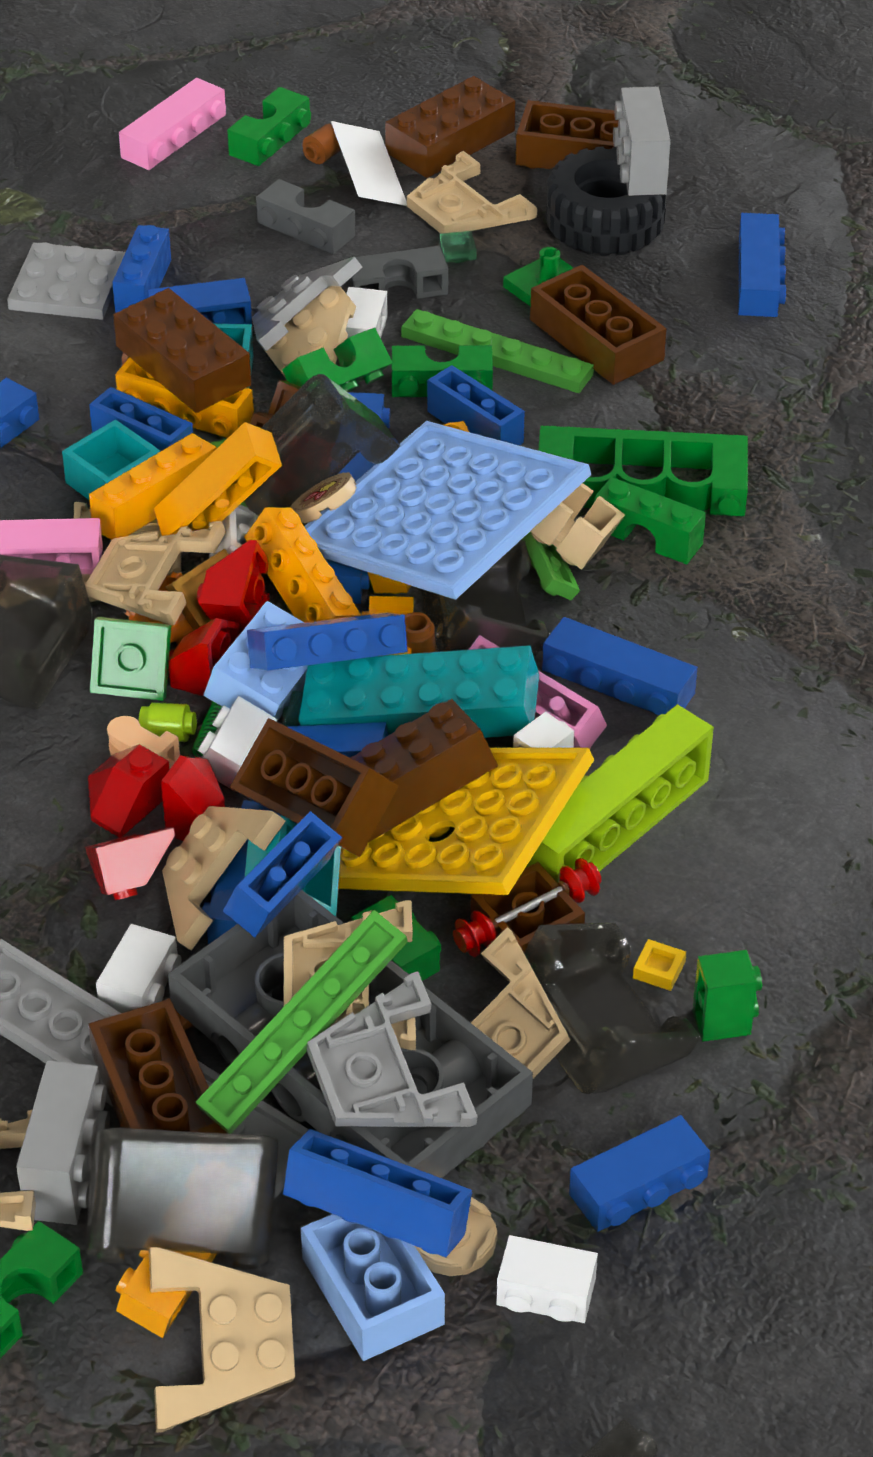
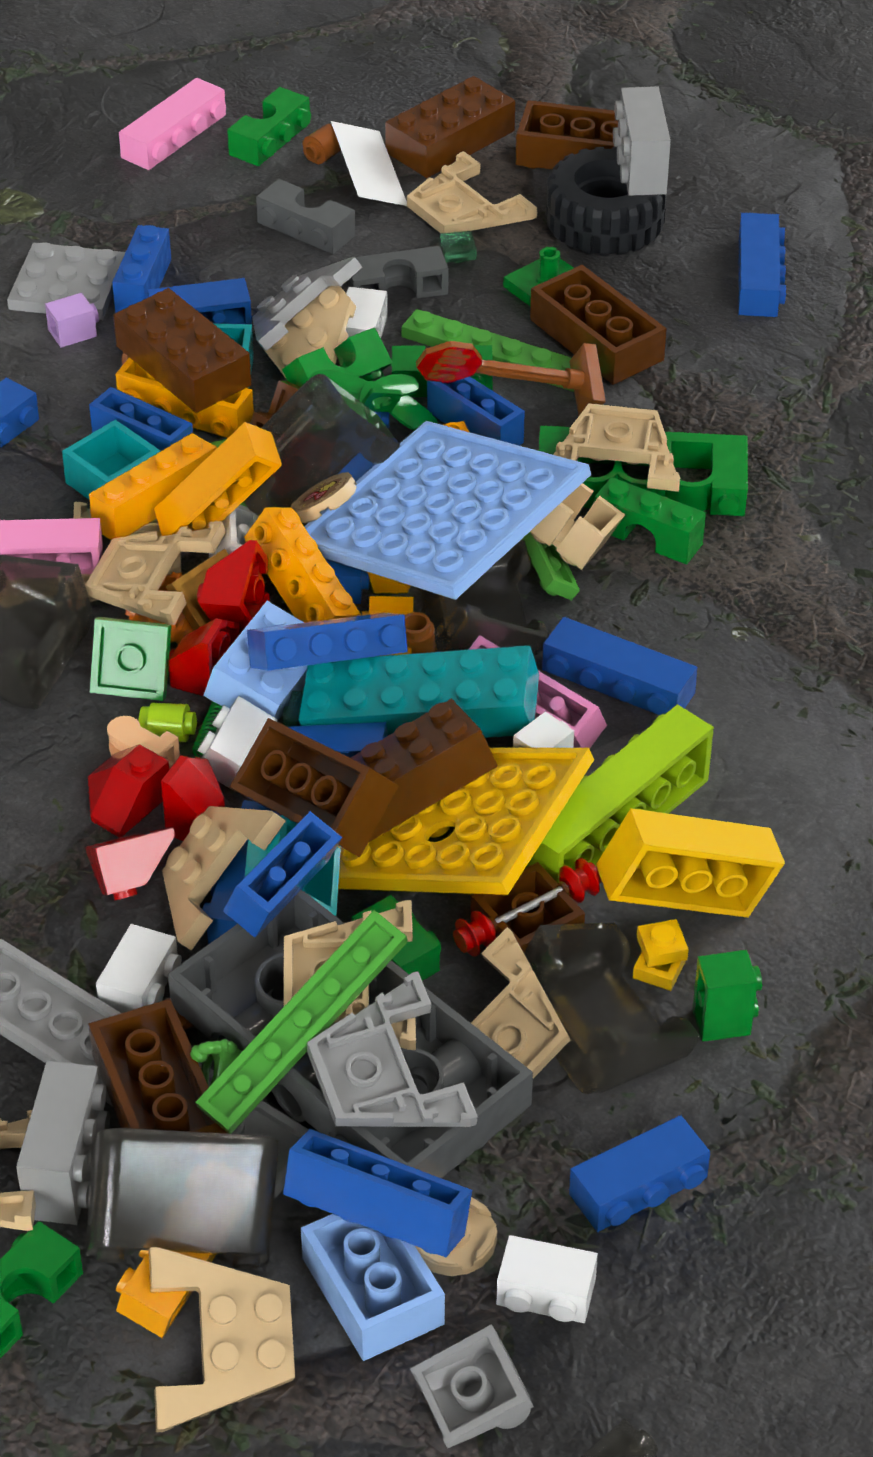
none -> lavender brick [45,293,99,348]
none -> bright green piece [190,1039,242,1087]
none -> green piece [296,370,438,431]
none -> light grey slope [410,1324,534,1448]
none -> dark orange piece [416,341,606,417]
none -> tan wing [553,403,680,492]
none -> yellow brick [596,808,785,918]
none -> yellow plate [637,919,689,967]

